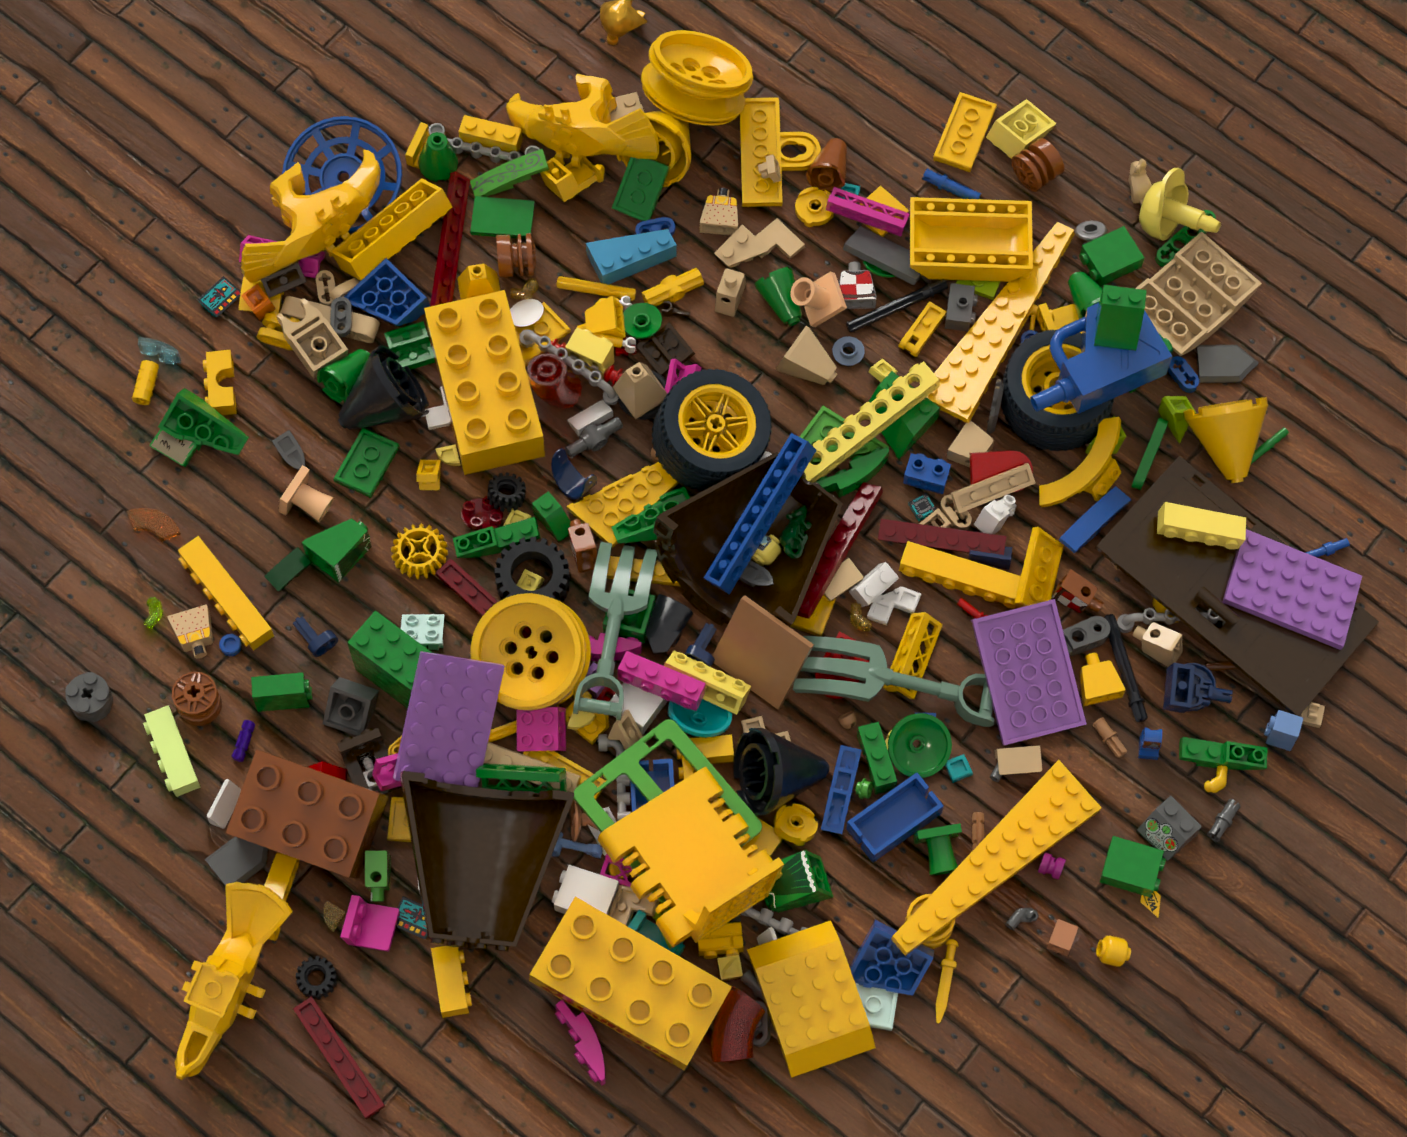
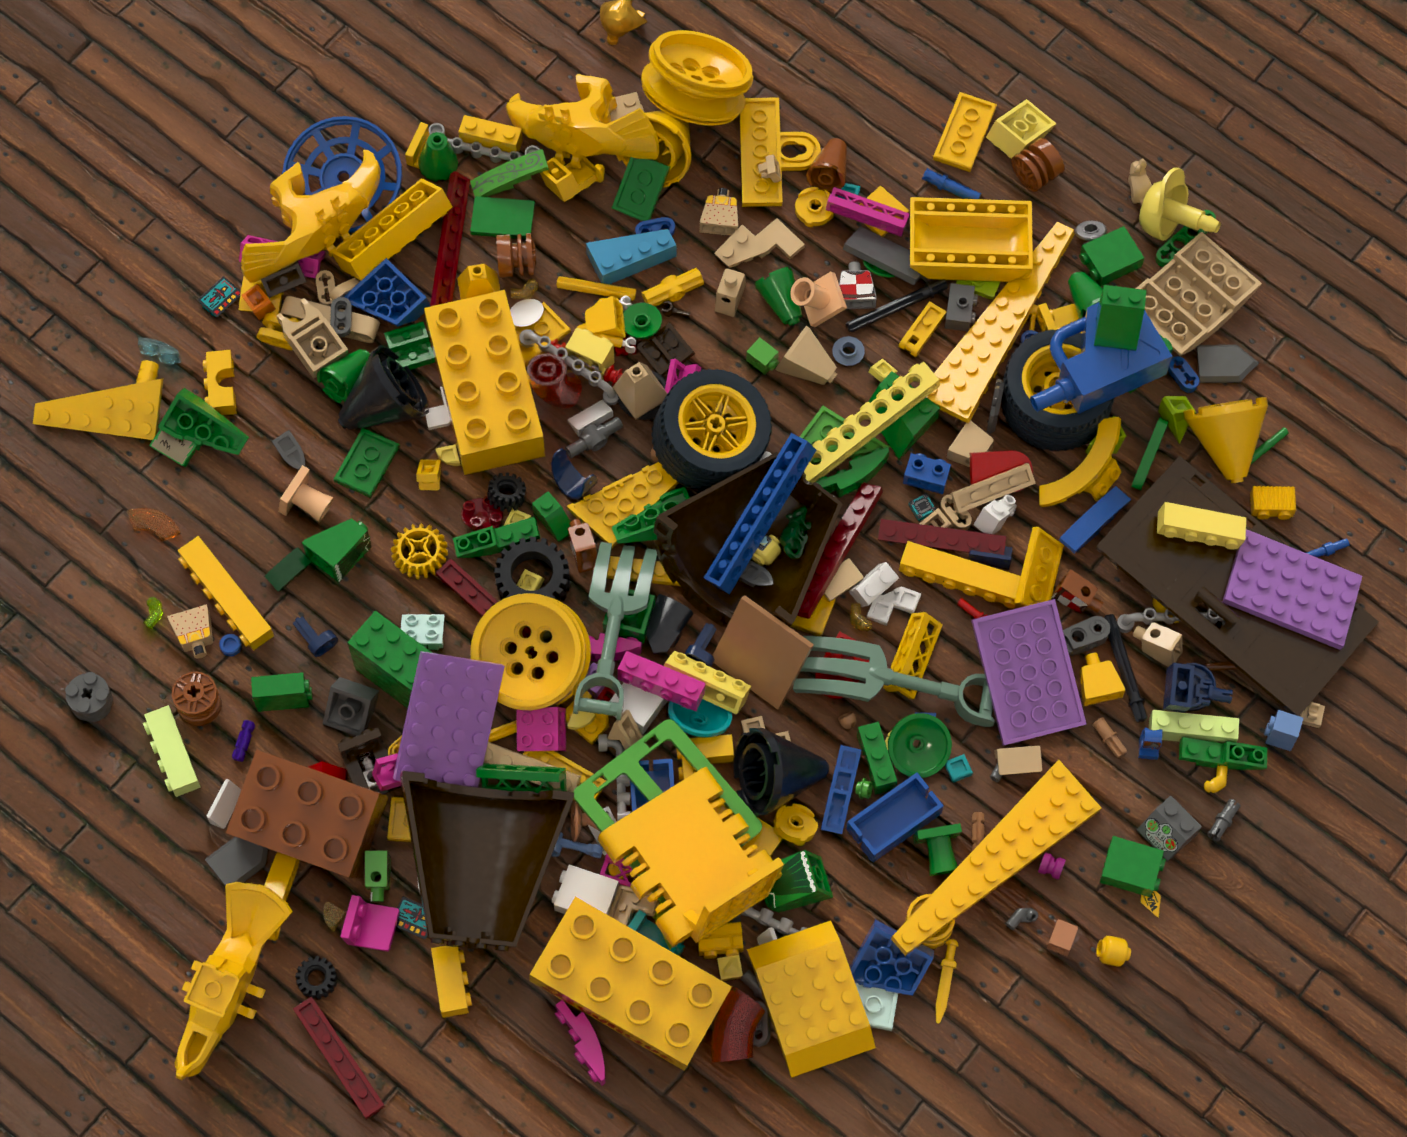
none -> yellow wing [33,378,164,440]
none -> bright green brick [746,337,779,374]
none -> yellowish green brick [1149,710,1239,743]
none -> yellow brick [1250,486,1296,520]

